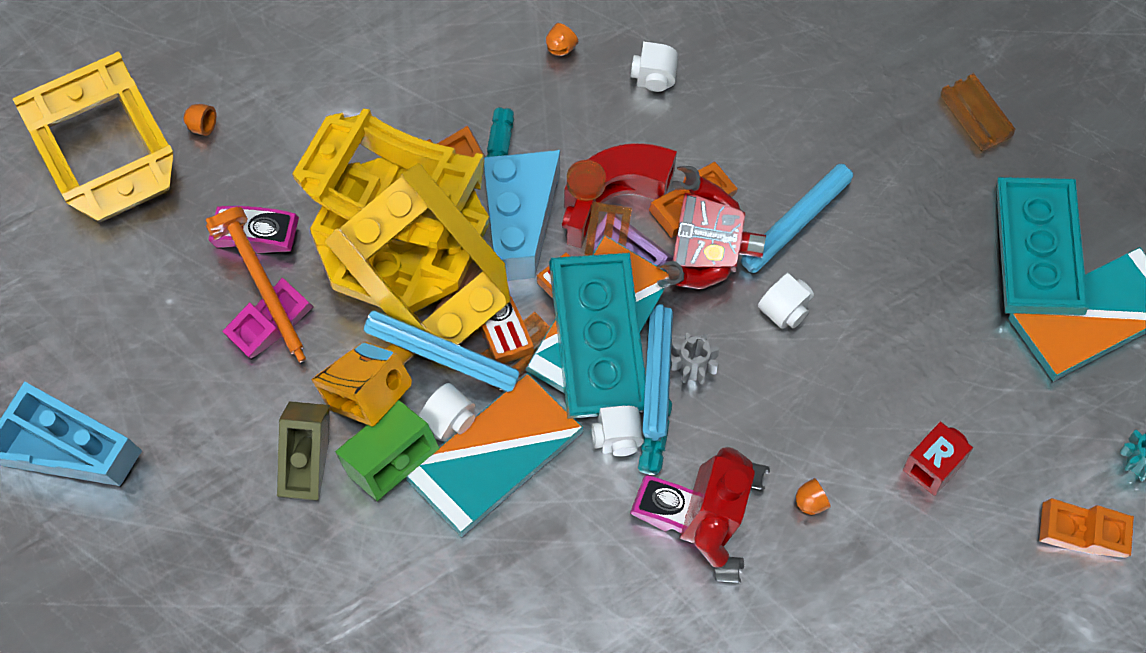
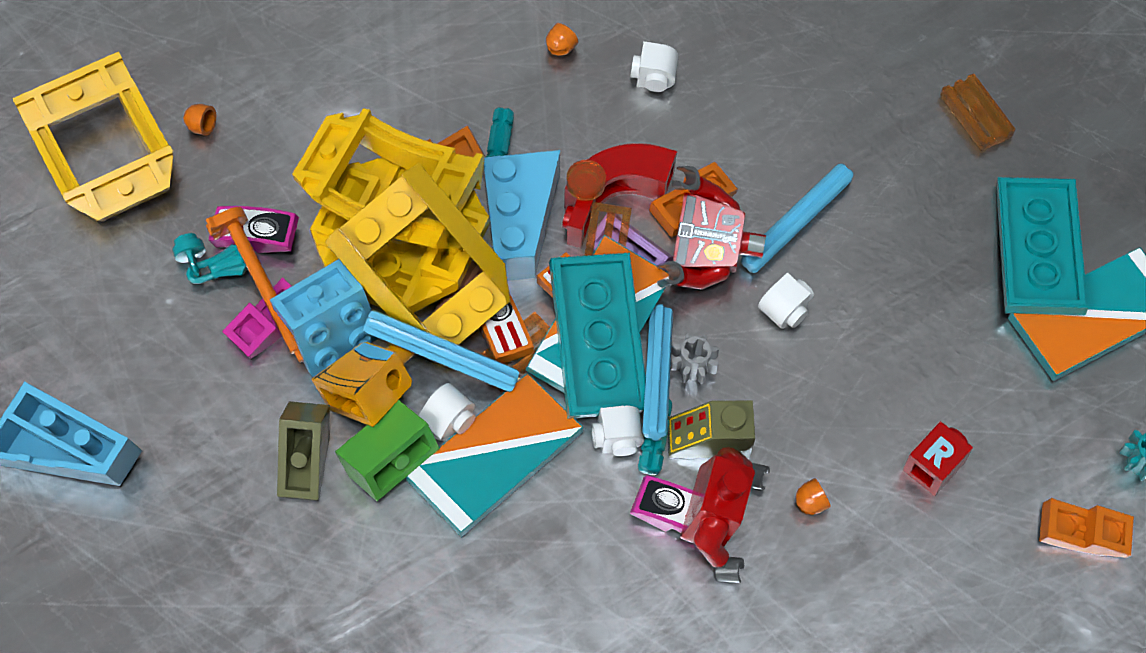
none -> teal piece [172,233,248,284]
none -> medium azure bracket [270,259,378,377]
none -> olive slope [668,400,755,458]

